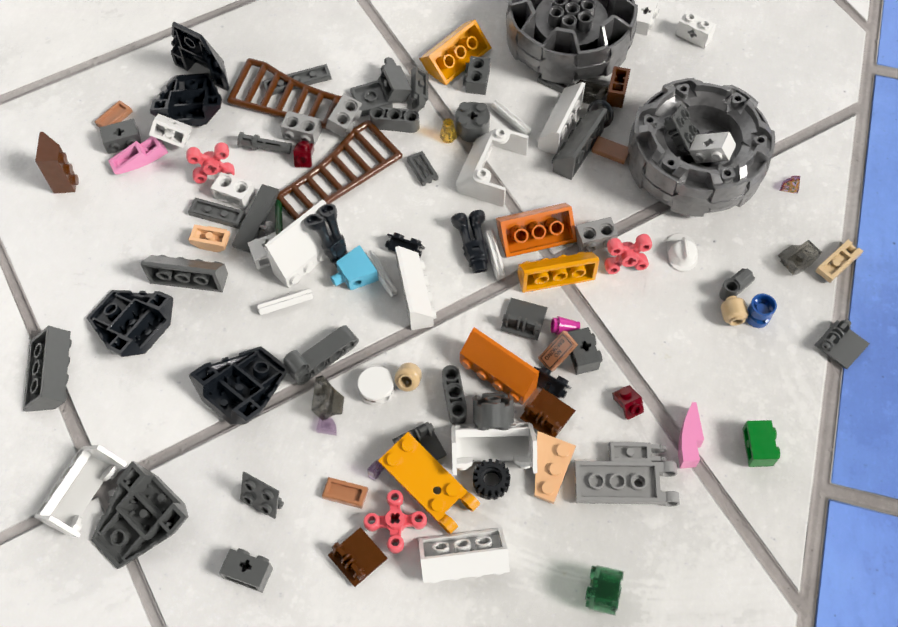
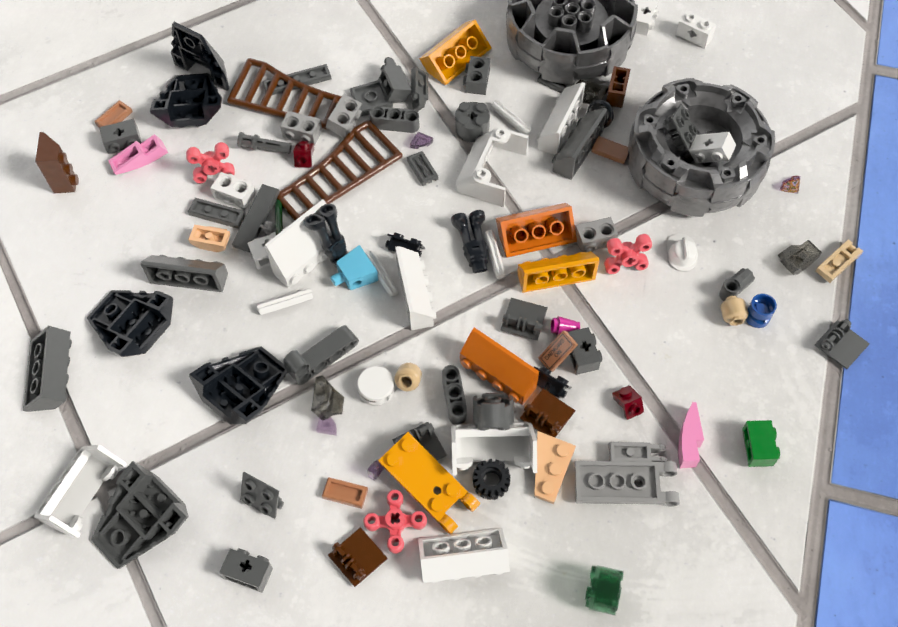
white brick [149,114,192,148] -> none
clear yellow cone [440,118,457,143] -> none
none -> clear purple tile [410,132,433,149]

